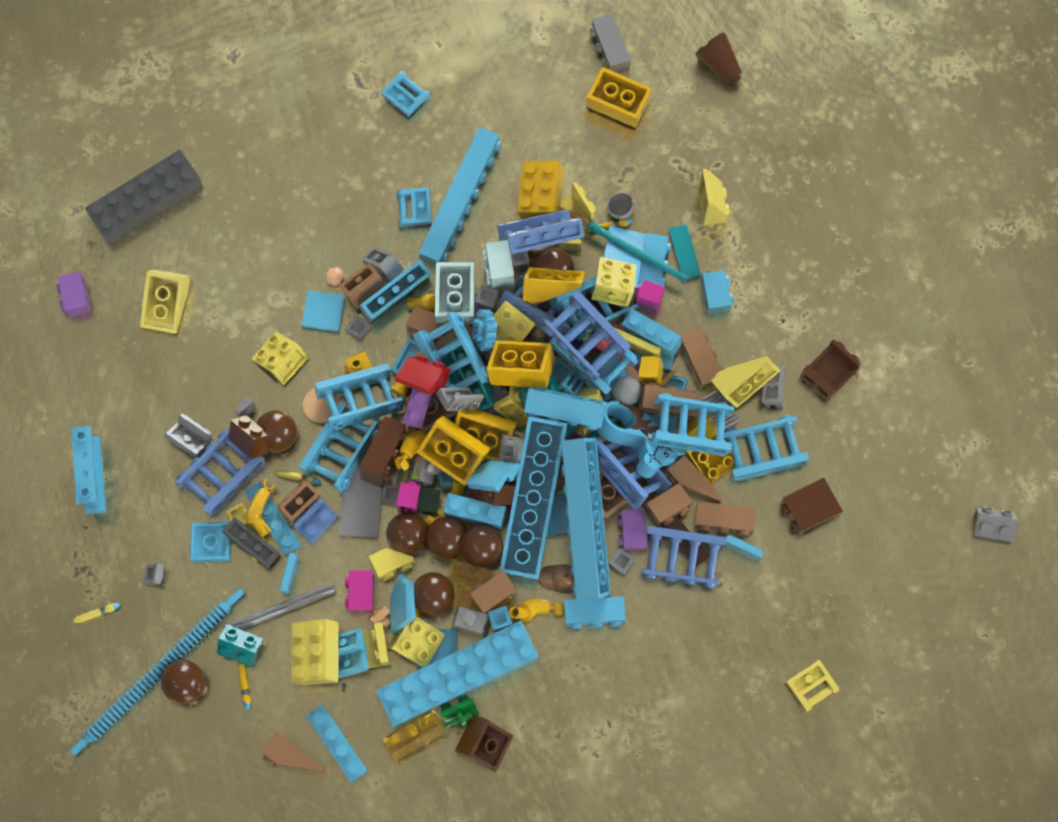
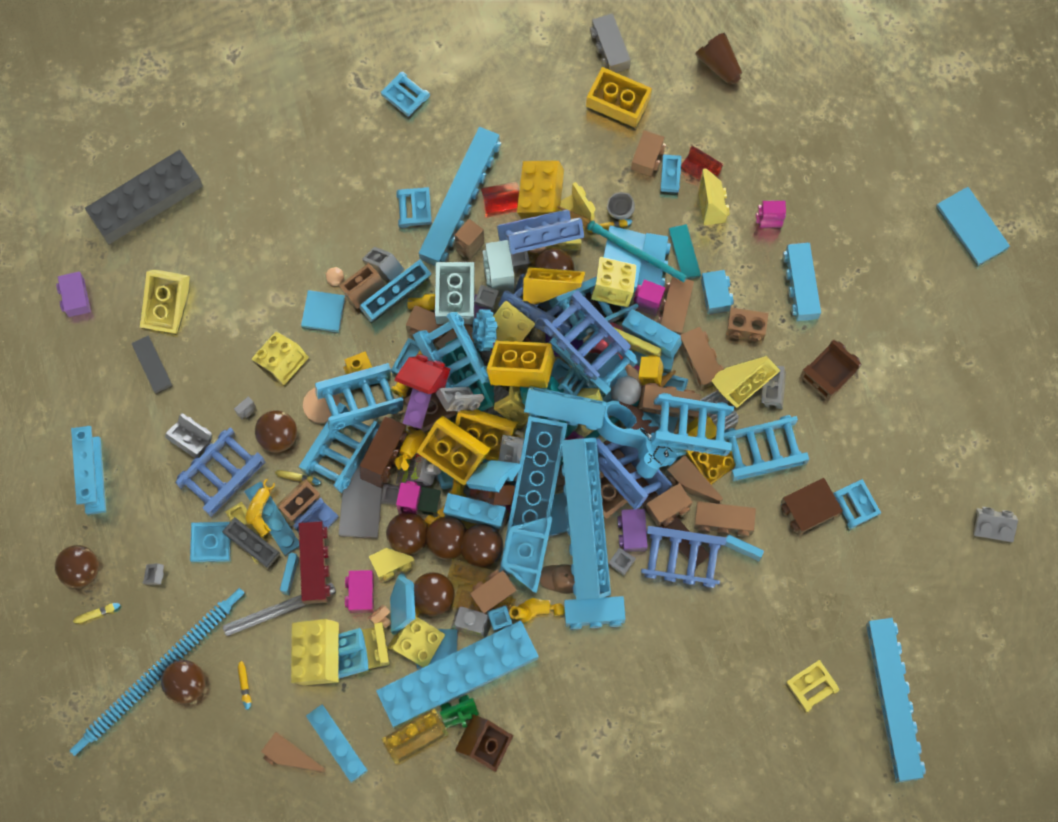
teal bracket [216,625,263,668] -> none
reddish brown brick [228,415,270,459] -> none
light grey tile [345,315,372,342] -> none
none -> reddish brown piece [54,545,99,588]
none -> dark grey tile [131,335,173,394]
none -> dark red brick [299,521,331,604]
none -> medium nougat brick [455,218,485,259]
none -> clear red panel [481,182,520,213]
none -> medium azure wing [502,517,553,593]
none -> medium nougat brick [631,130,666,176]
none -> medium nougat brick [657,276,694,335]
none -> medium azure plate [660,154,682,193]
none -> clear red panel [681,146,723,180]
none -> medium nougat brick [726,307,769,342]
none -> dark pink brick [755,200,786,228]
none -> medium azure brick [783,242,821,321]
none -> medium azure plate [833,479,881,529]
none -> medium azure brick [866,618,925,783]
none -> medium azure tile [936,187,1010,266]

